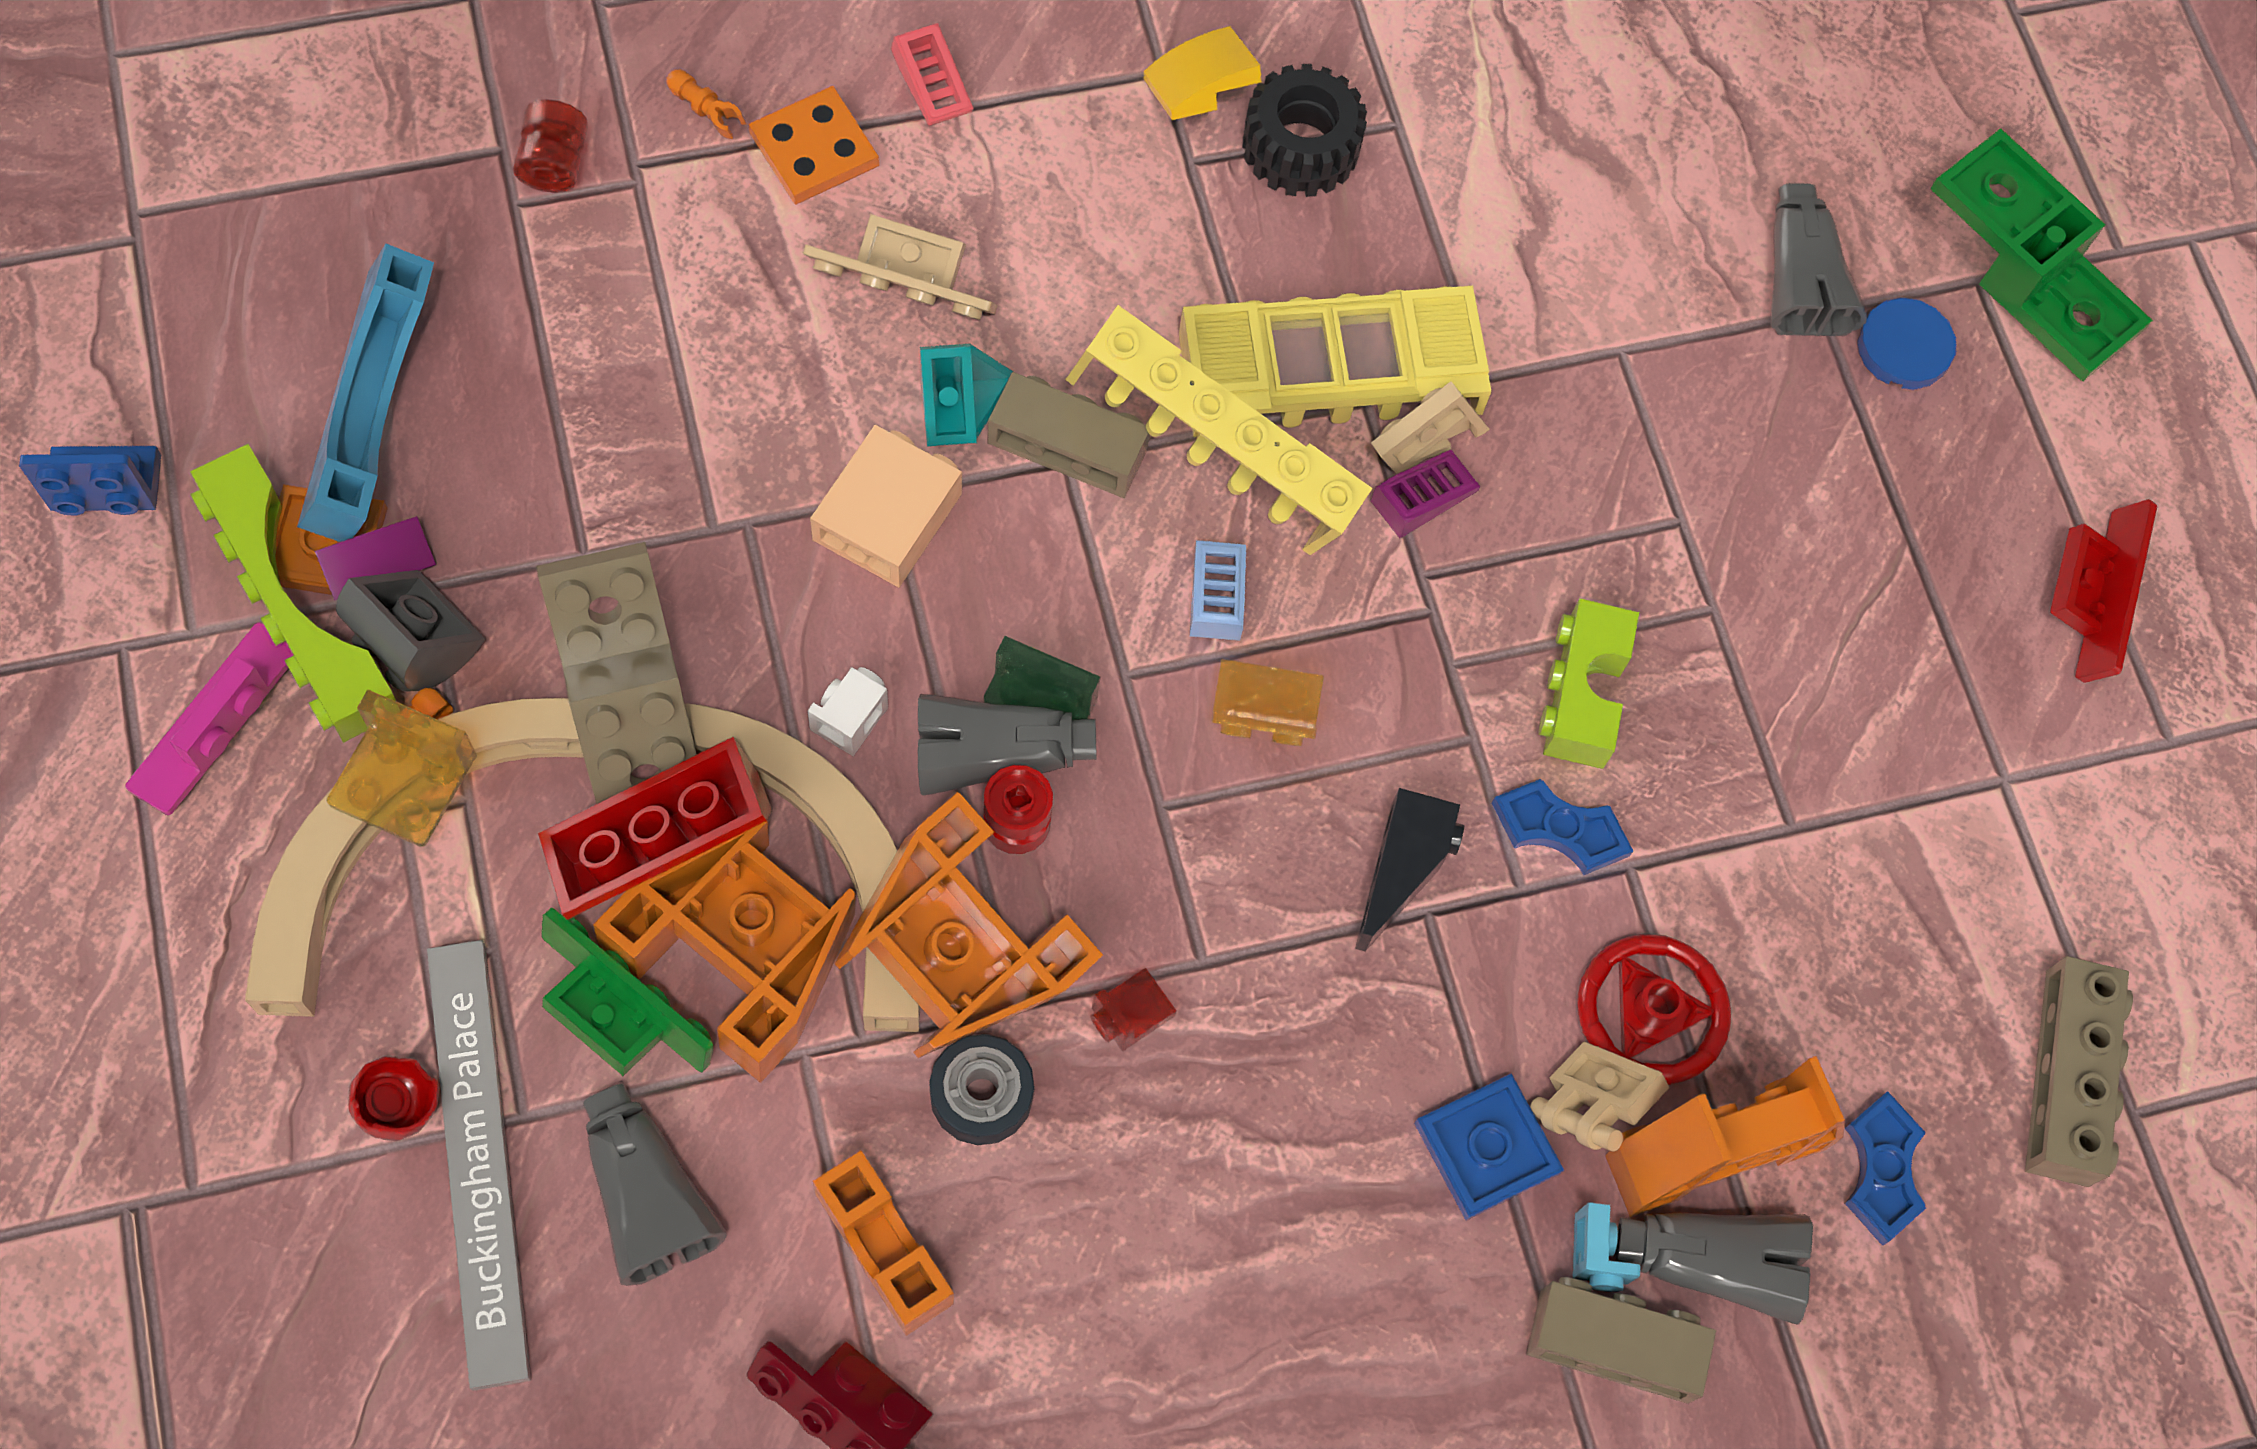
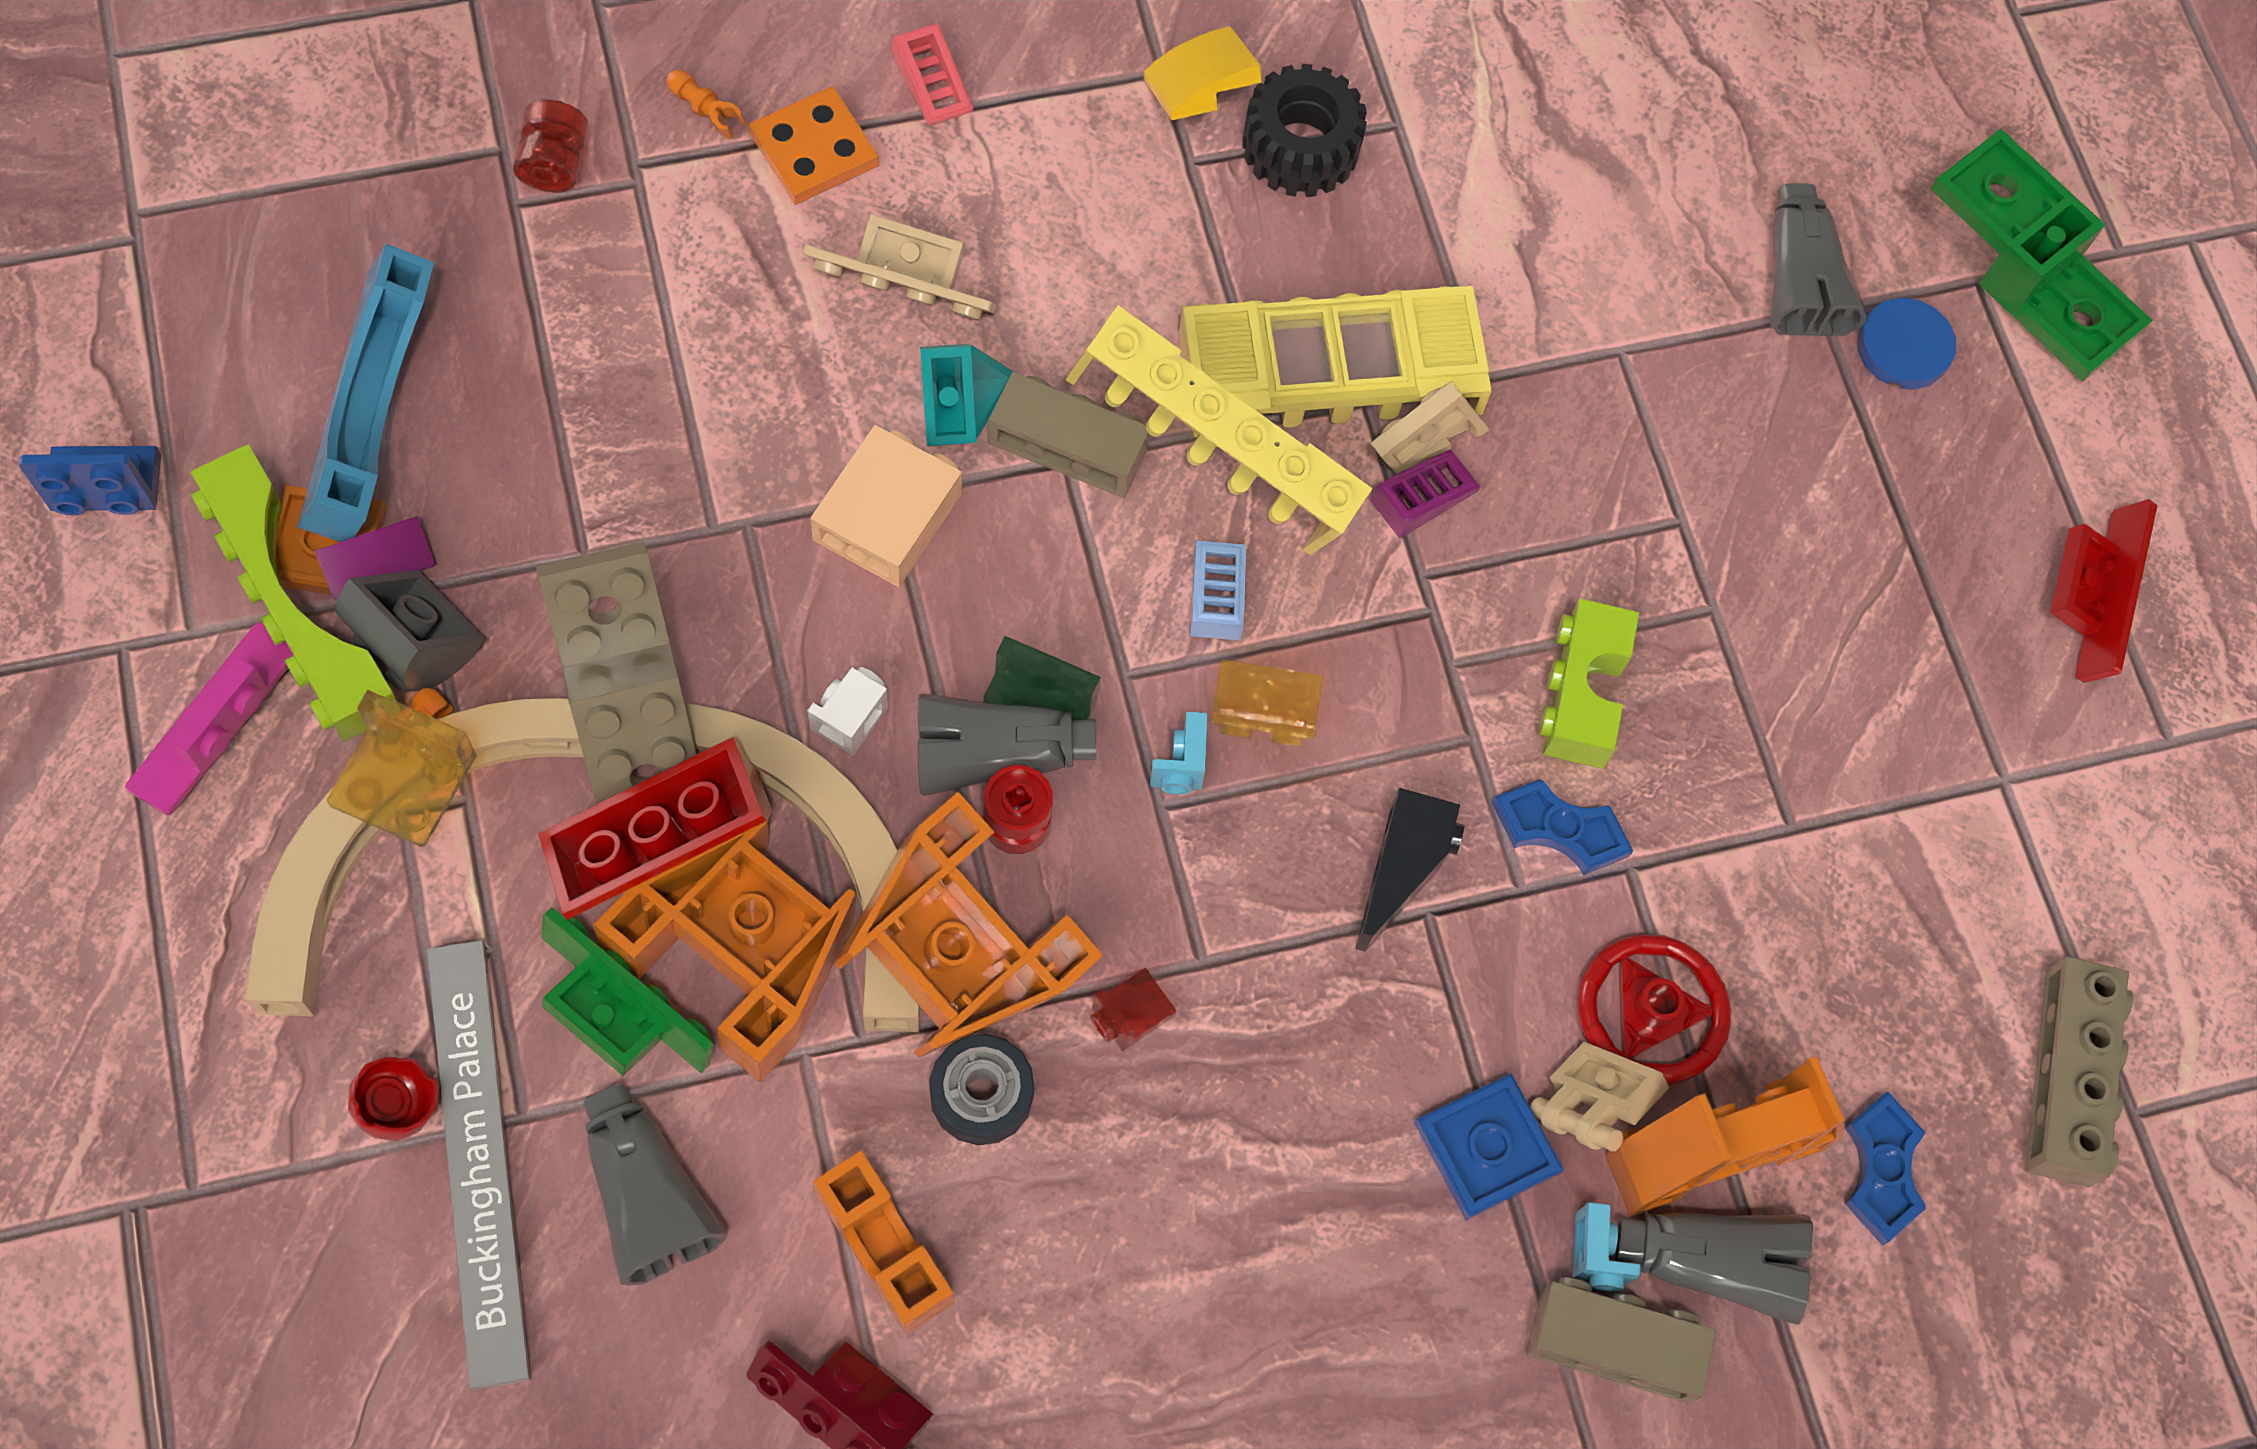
none -> medium azure bracket [1150,712,1207,795]

